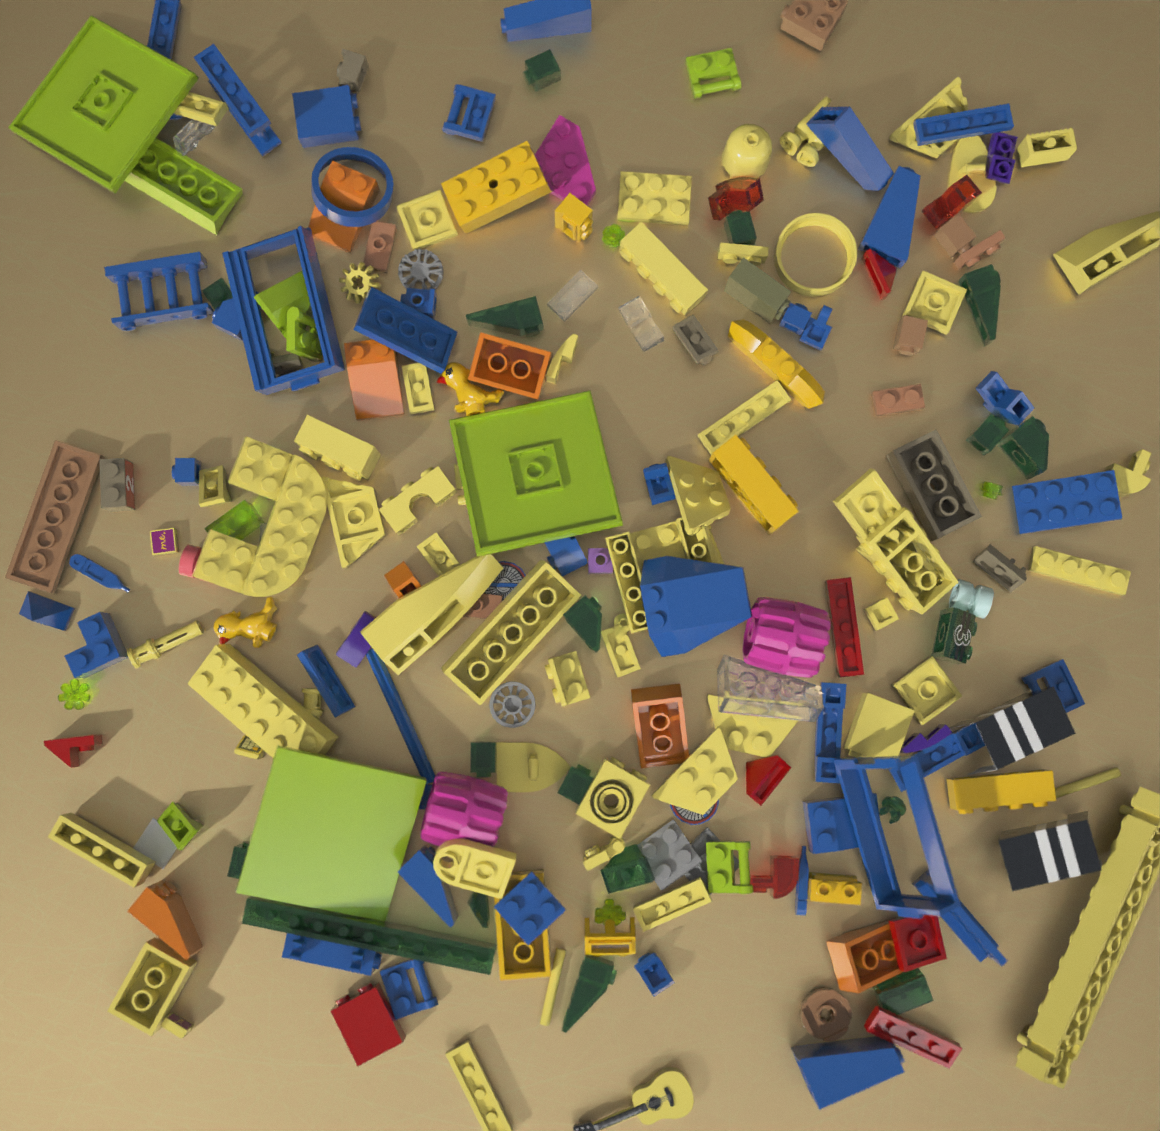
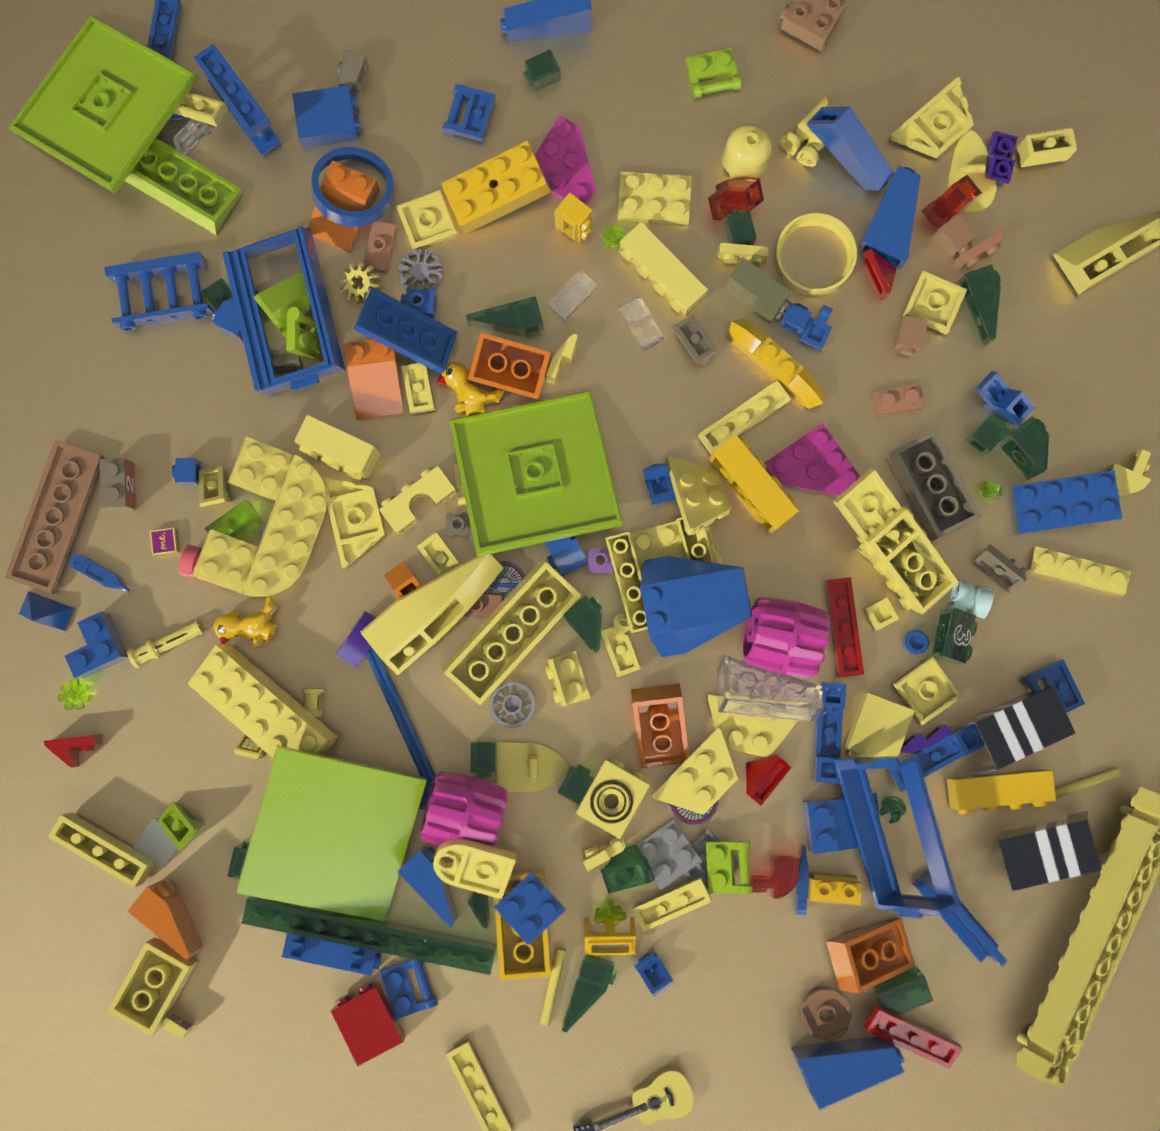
blue tile [297,645,355,718] -> none
red plate [889,914,947,972] -> none
blue plate [913,104,1014,146] -> none
none -> dark tan plate [446,512,470,537]
none -> dark pink plate [764,423,860,496]
none -> blue tile [903,630,929,655]

